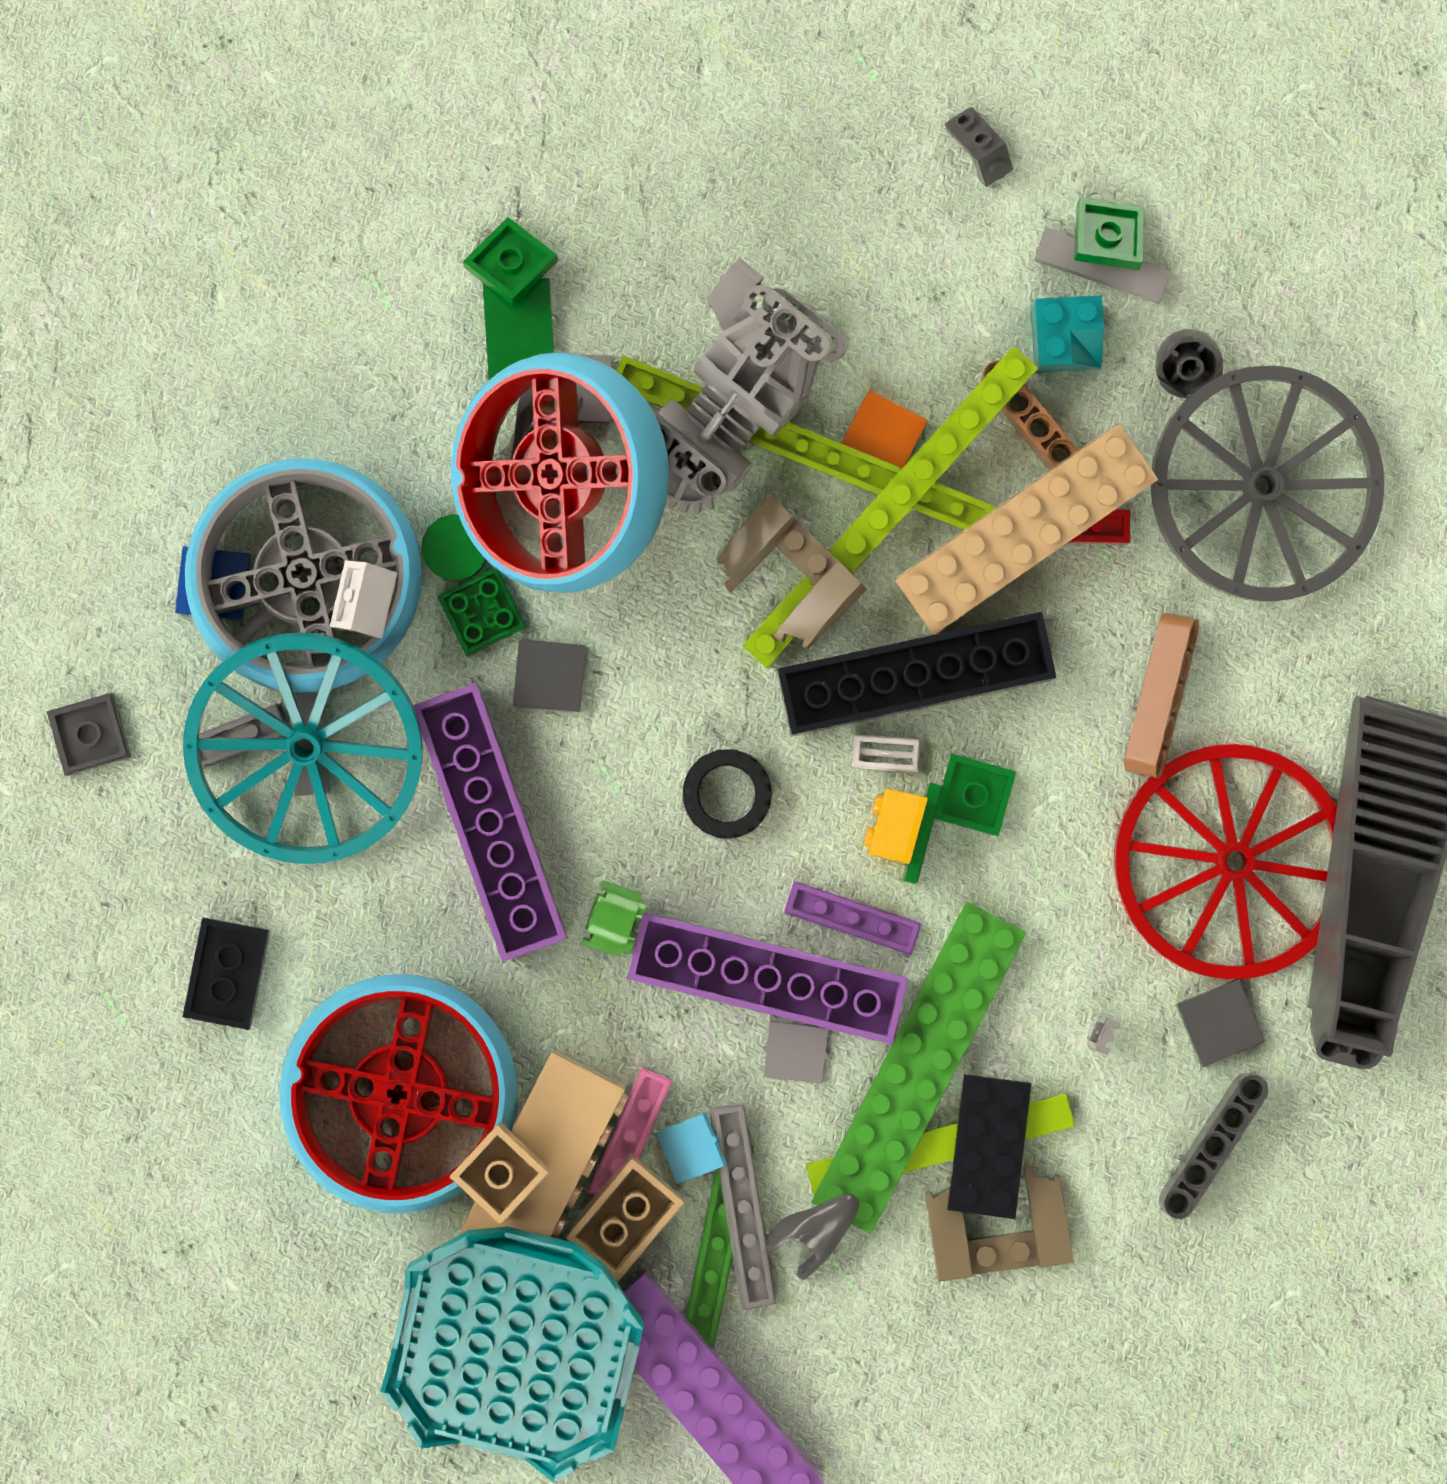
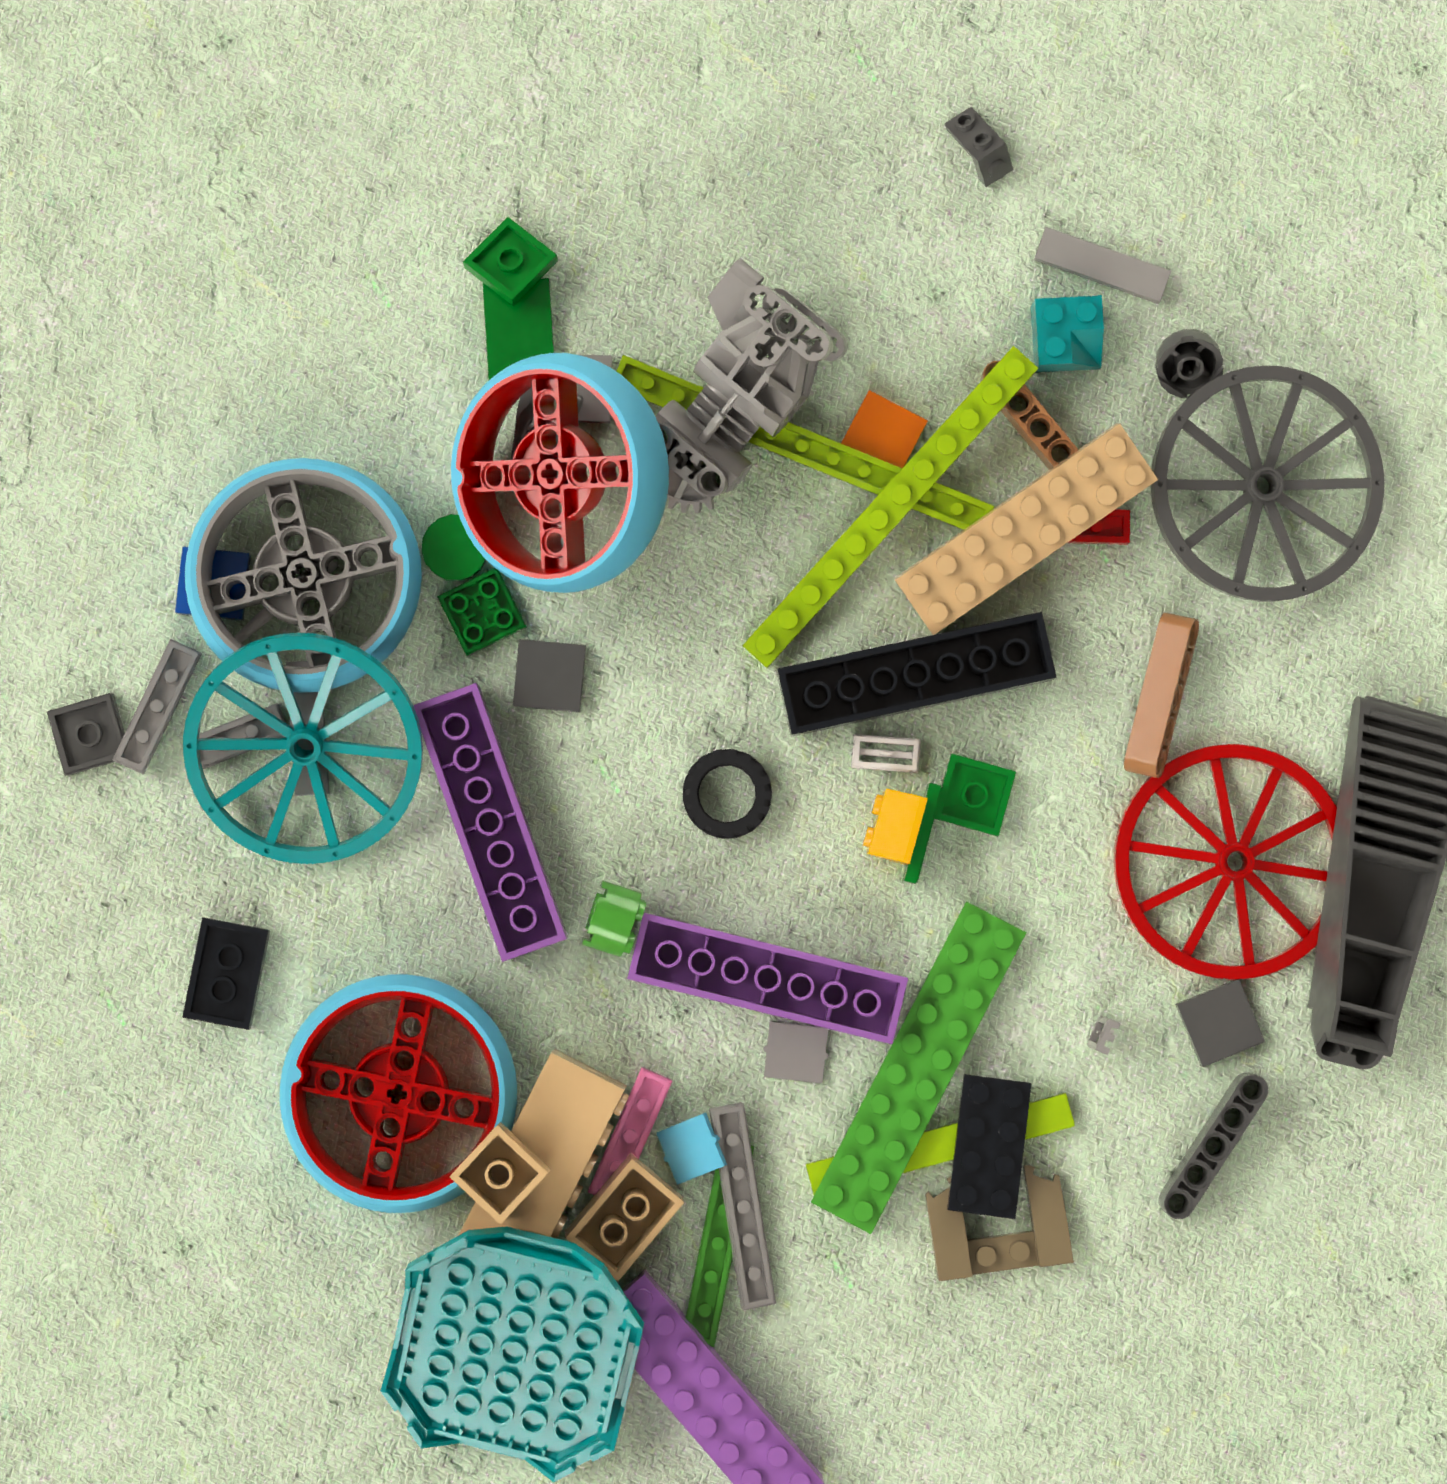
white panel [330,560,397,639] -> none
dark tan wedge [717,494,867,650] -> none
dark grey animal [765,1194,860,1280] -> none
medium lavender tile [783,881,922,955] -> none
plate [1074,198,1144,270] -> none
none -> light grey tile [112,639,202,775]

